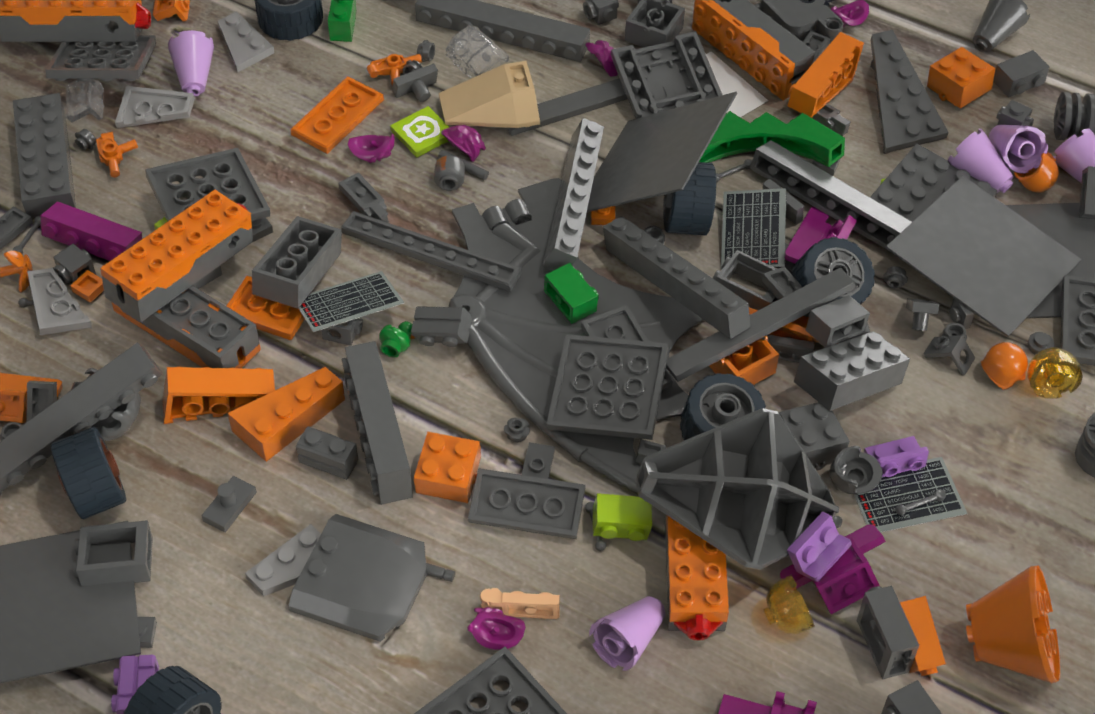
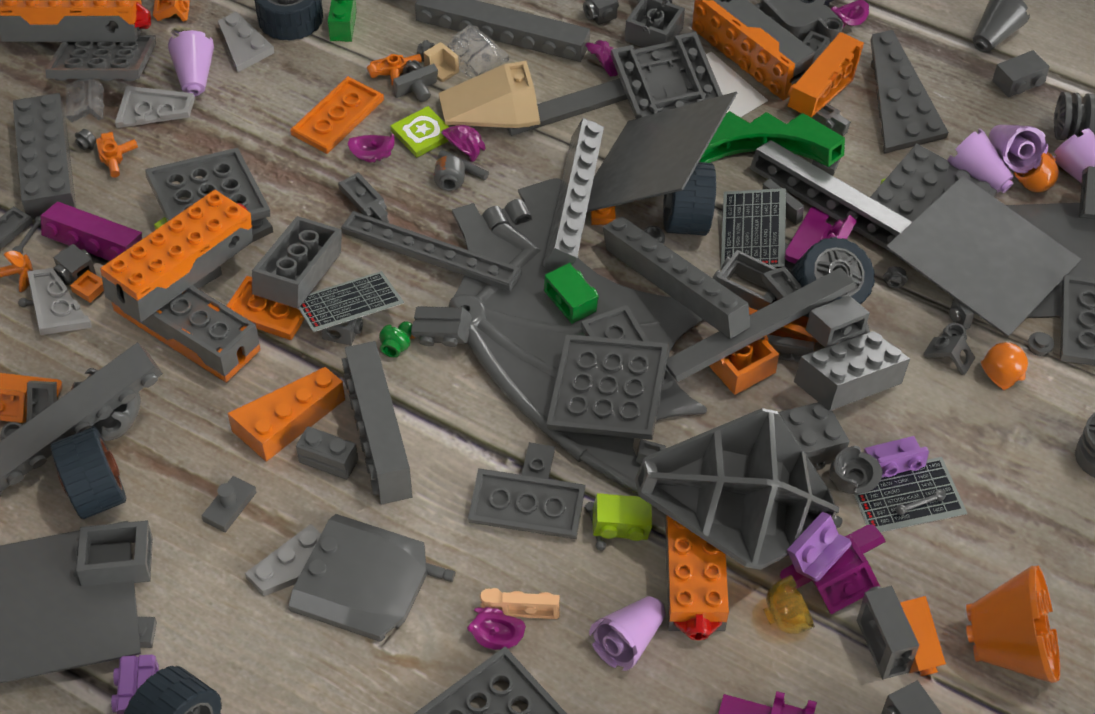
orange wedge [162,366,275,424] -> none
orange brick [414,431,481,503] -> none
dark grey plate [504,418,530,442] -> none
wheel [680,373,766,441] -> none
dark grey hinge [716,159,752,182] -> none
dark grey tile [906,298,939,331] -> none
orange brick [927,47,995,109] -> none
dark grey brick [996,100,1034,126] -> none
clear yellow cylinder [1027,347,1083,398] -> none
none -> tan panel [424,42,459,82]

